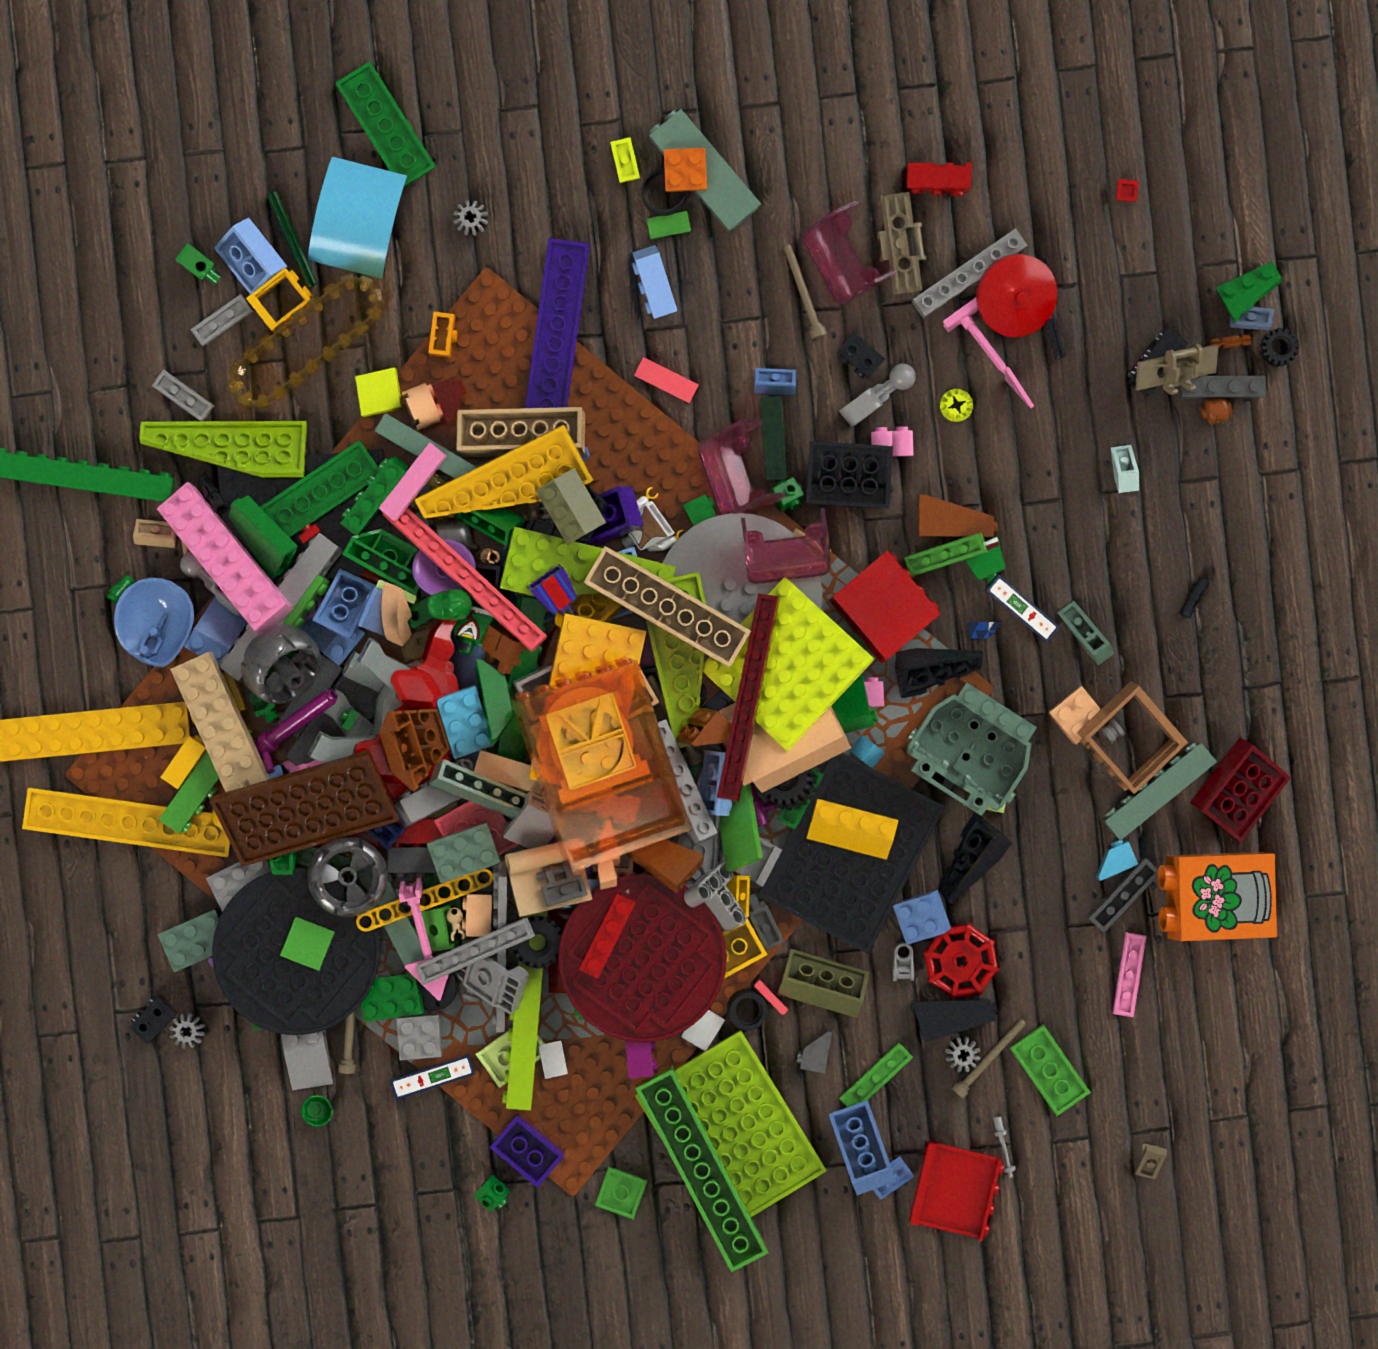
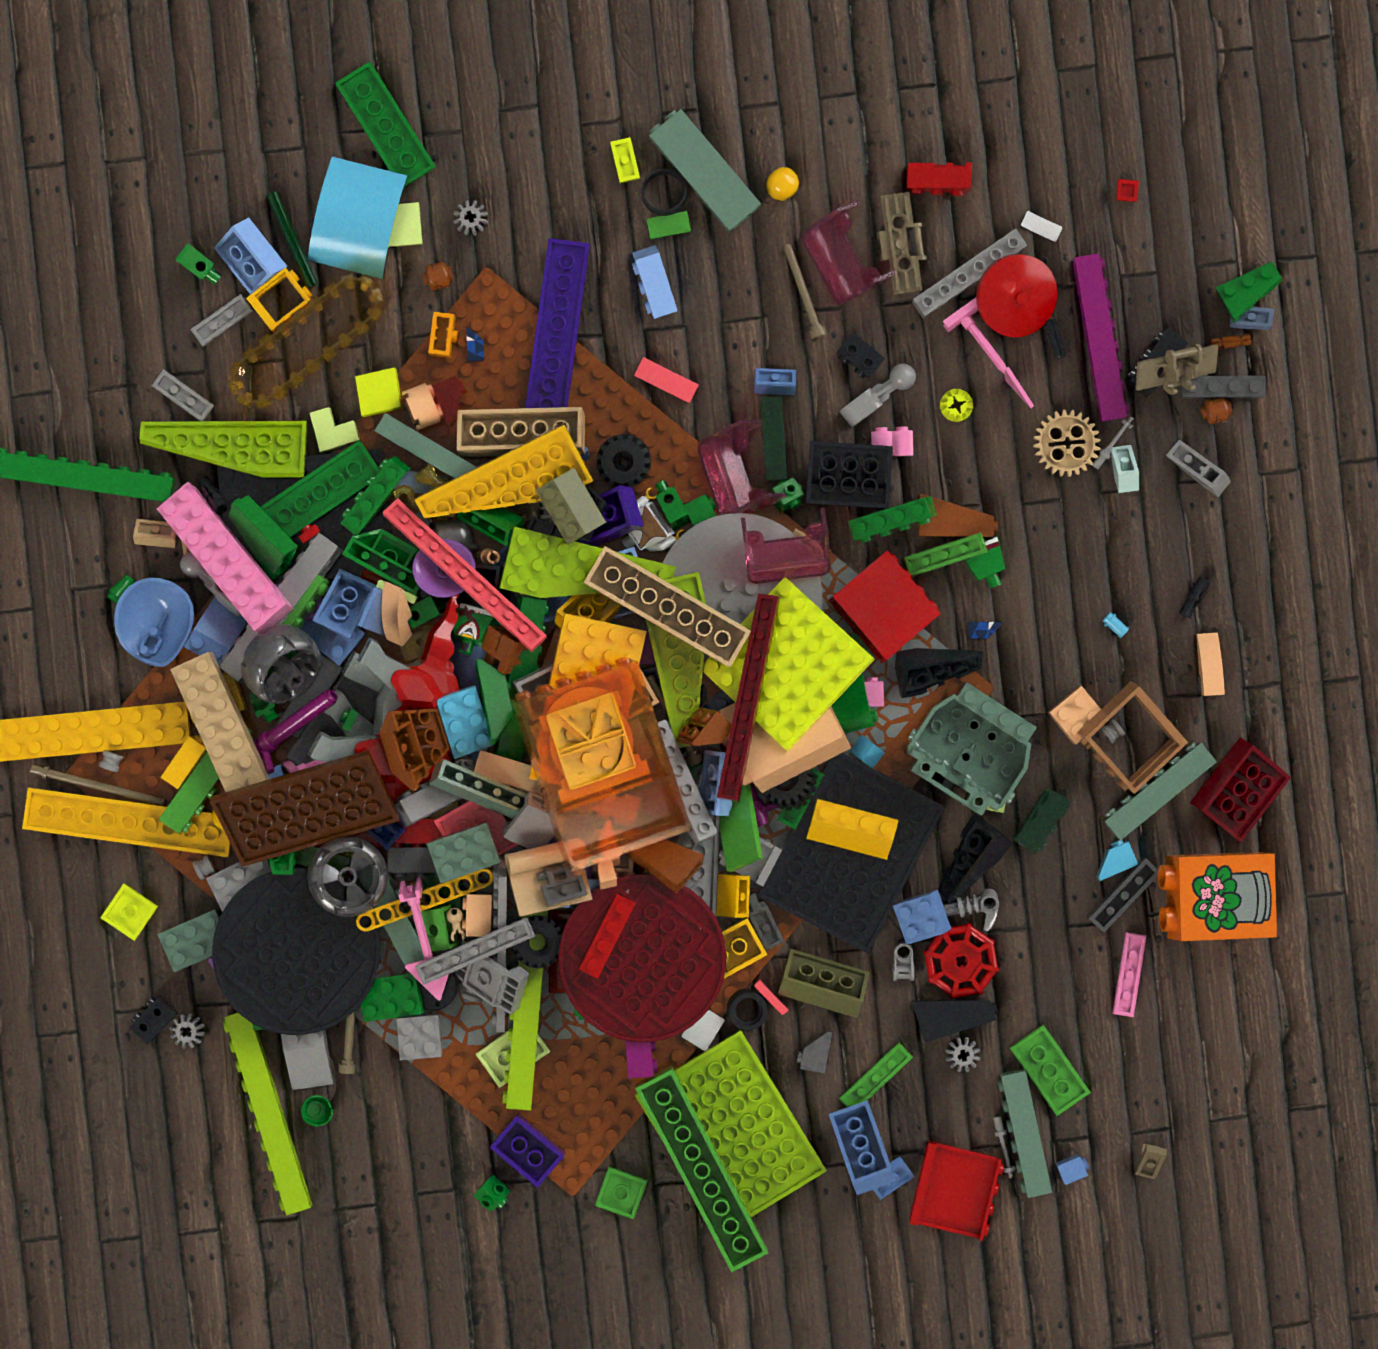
bright green tile [280,916,334,971] -> none
bright pink tile [379,443,447,521] -> none
tile [390,1054,475,1100] -> none
green piece [427,589,472,621] -> none
torso [527,564,577,616] -> none
white sticker [539,1041,568,1079] -> none
orange plate [664,148,707,192] -> none
light grey beam [684,863,746,932] -> none
dark tan piece [951,1019,1025,1099] -> none
tile [984,574,1060,643] -> none
sand green slope [1058,601,1115,666] -> none
black tyre [1260,328,1300,367] -> none
none -> dark tan bar [30,765,165,806]
none -> light grey wheel [98,750,124,772]
none -> neon yellow tile [100,883,159,941]
none -> light grey wheel [192,855,217,880]
none -> lime brick [223,1012,312,1216]
none -> yellowish green tile [310,407,360,453]
none -> yellowish green tile [388,202,423,247]
none -> dark orange head [422,262,453,291]
none -> dark blue sticker [466,327,484,362]
none -> black wheel [596,434,651,487]
none -> green torso [655,480,691,531]
none -> yellow hair [766,167,799,201]
none -> green brick [848,496,937,543]
none -> light grey piece [943,889,999,931]
none -> sand green brick [997,1069,1052,1198]
none -> clear green wedge [1013,787,1071,854]
none -> white sticker [1021,211,1062,242]
none -> tan gear [1033,410,1101,477]
none -> medium blue brick [1055,1154,1089,1185]
none -> magenta brick [1072,253,1129,423]
none -> light grey piece [1092,416,1134,470]
none -> medium azure pin [1102,612,1129,638]
none -> light grey slope [1166,440,1231,497]
none -> light nougat slope [1197,633,1225,696]

